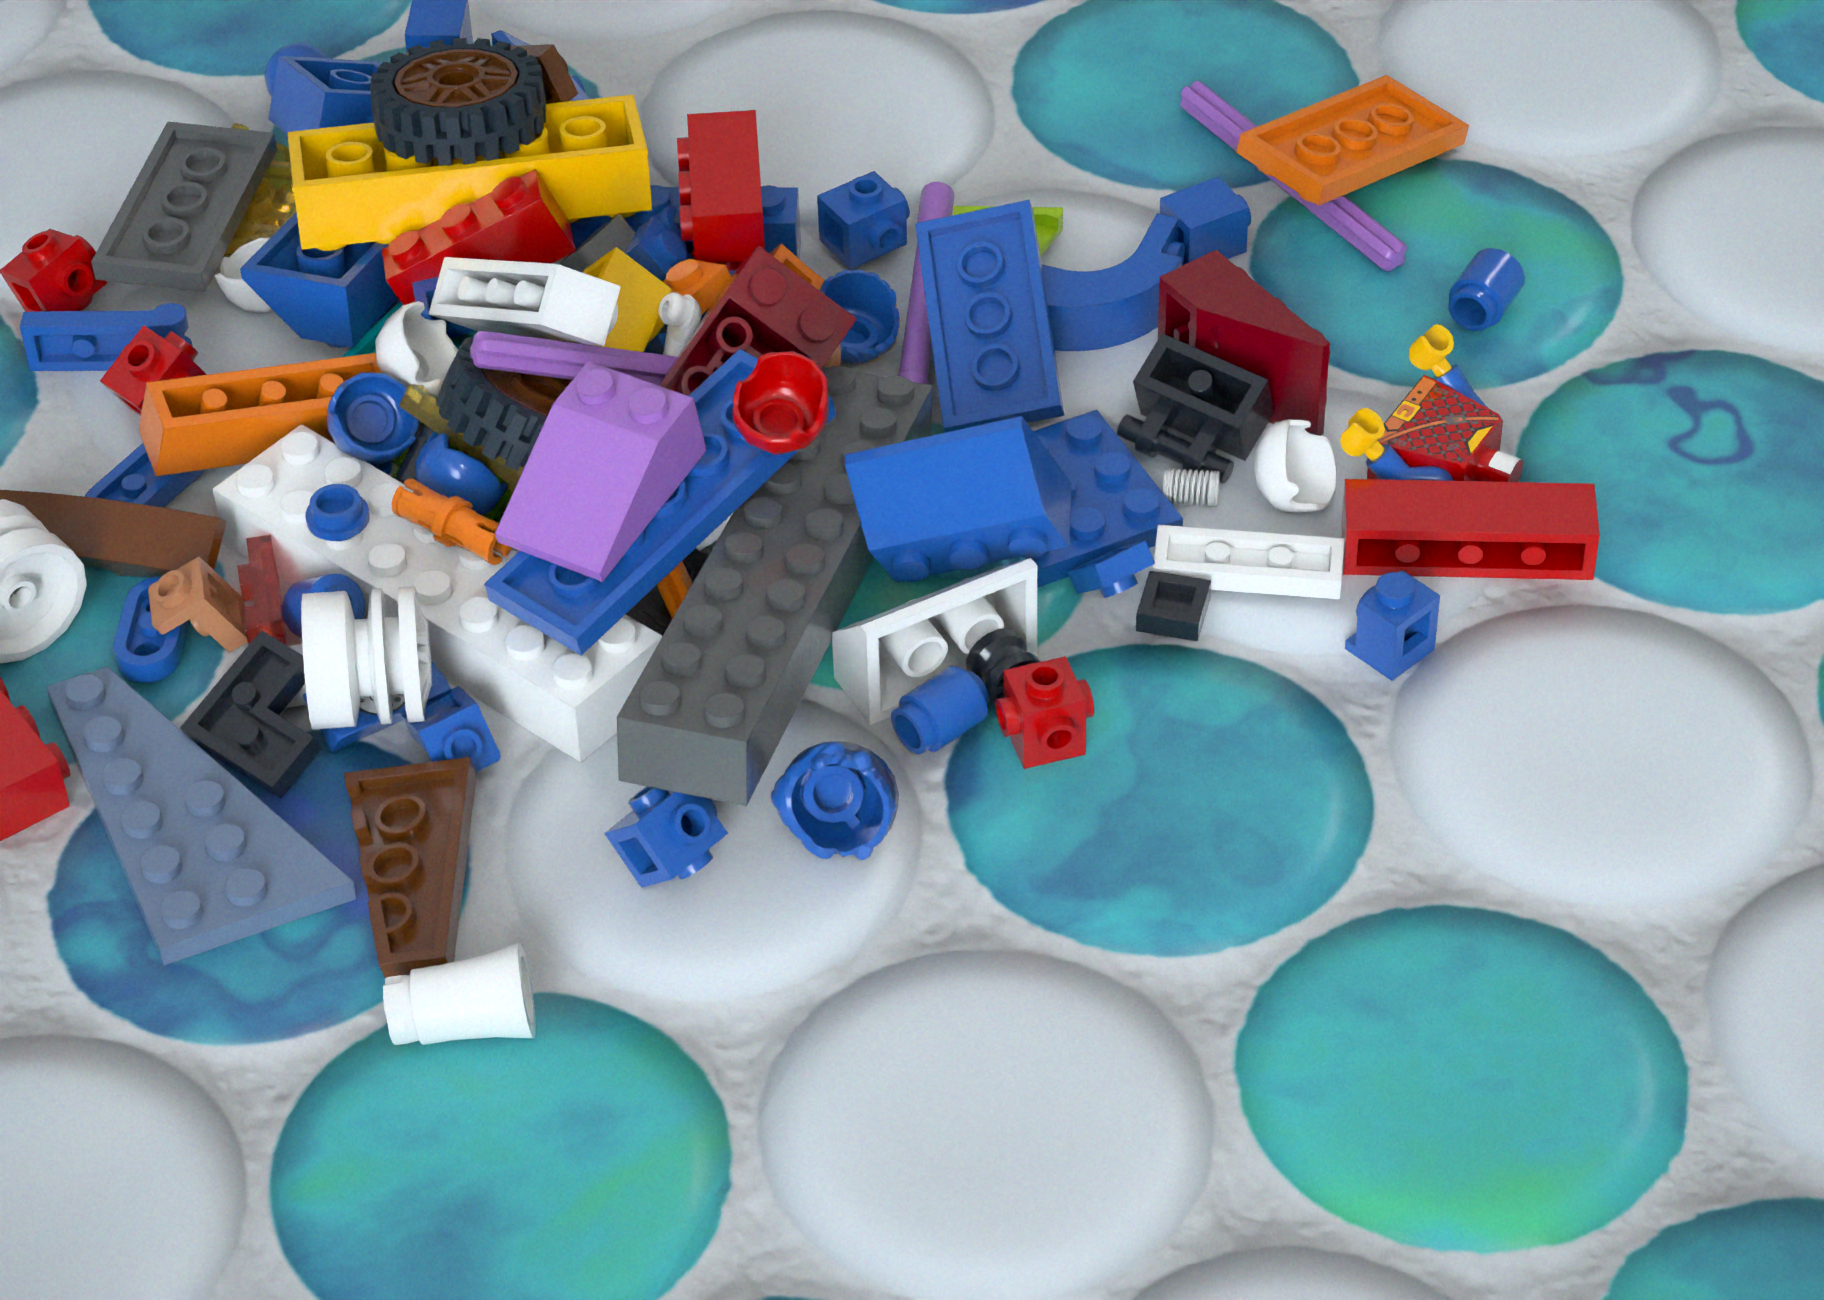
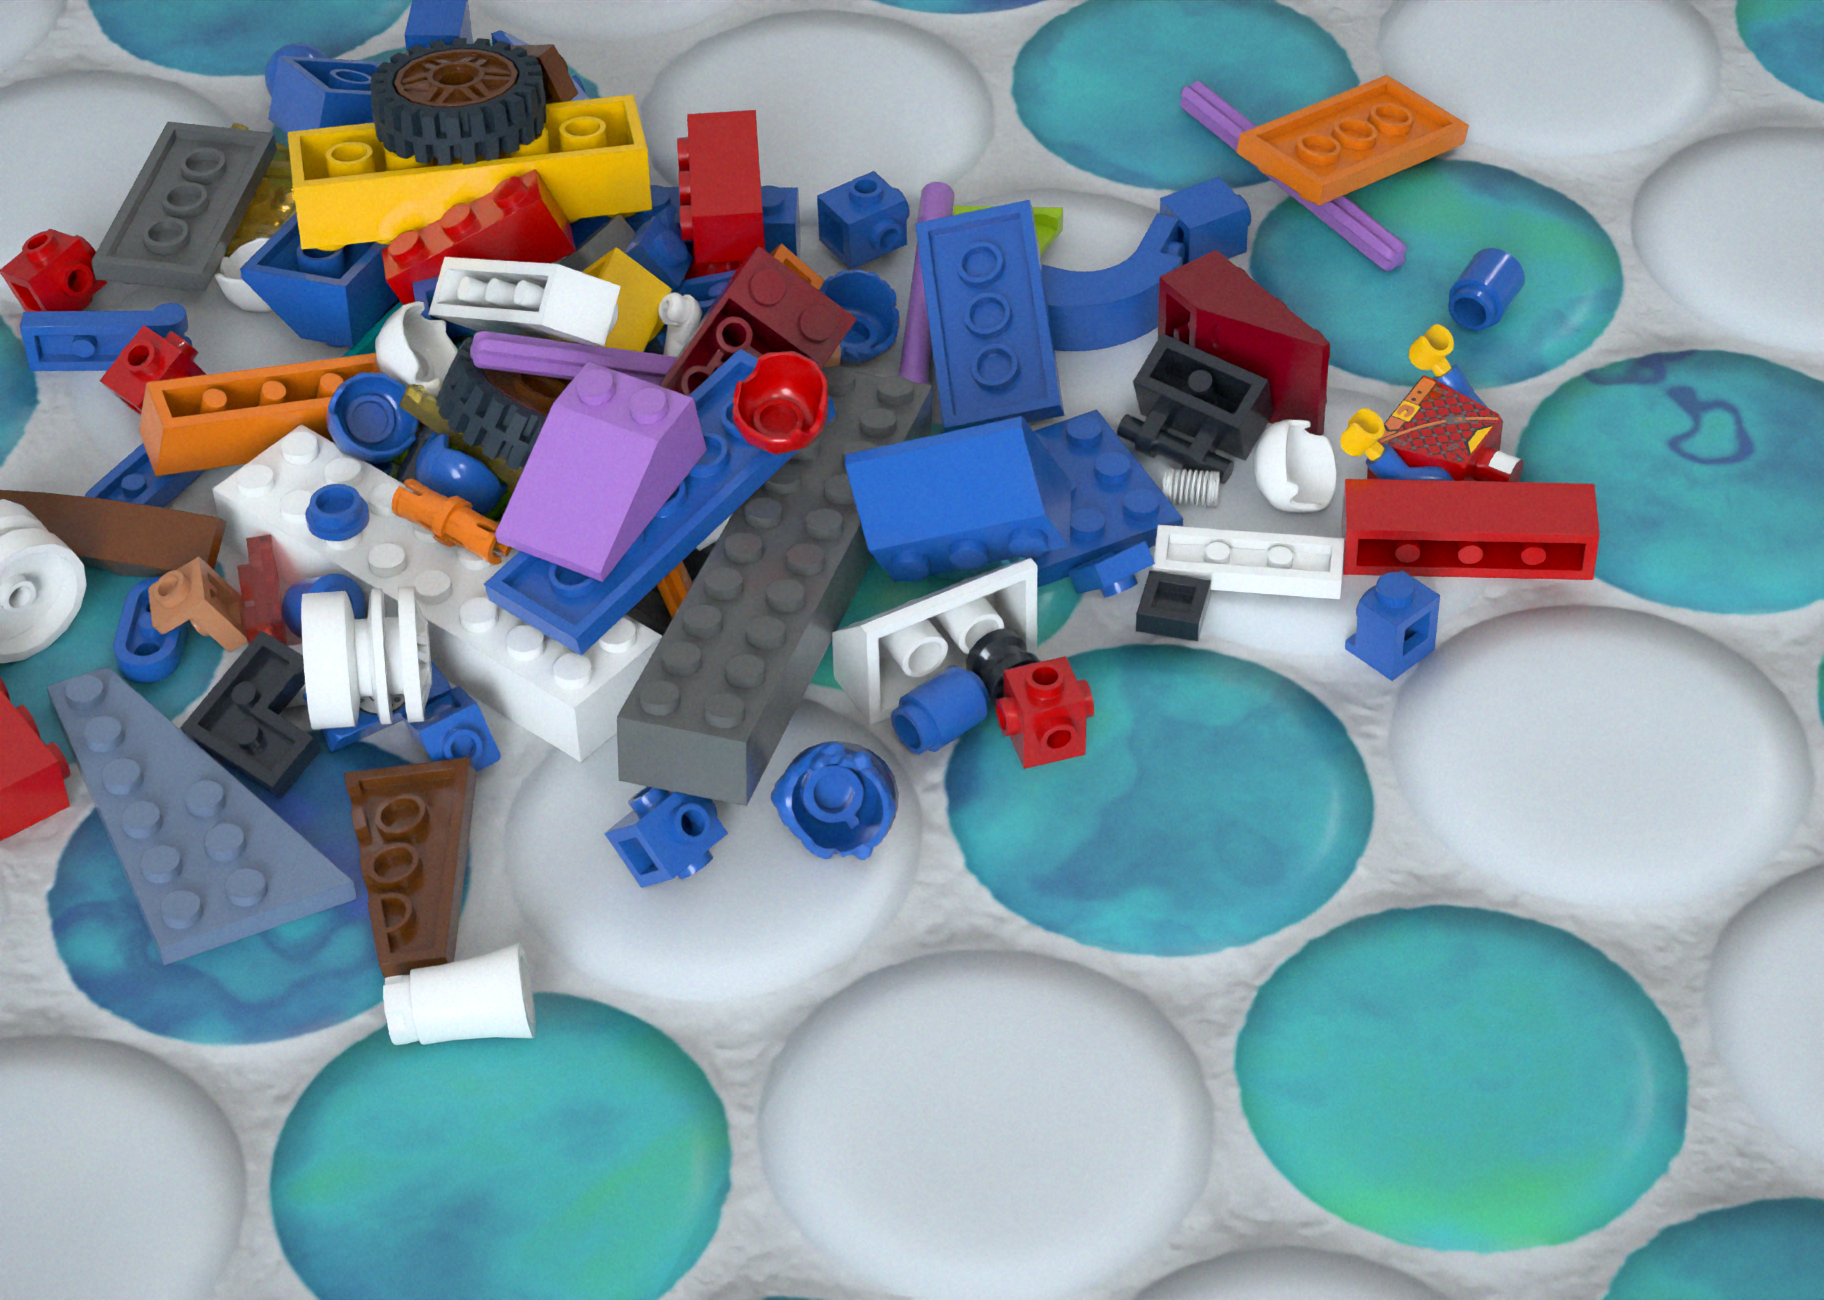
orange plate [663,259,731,314] -> none

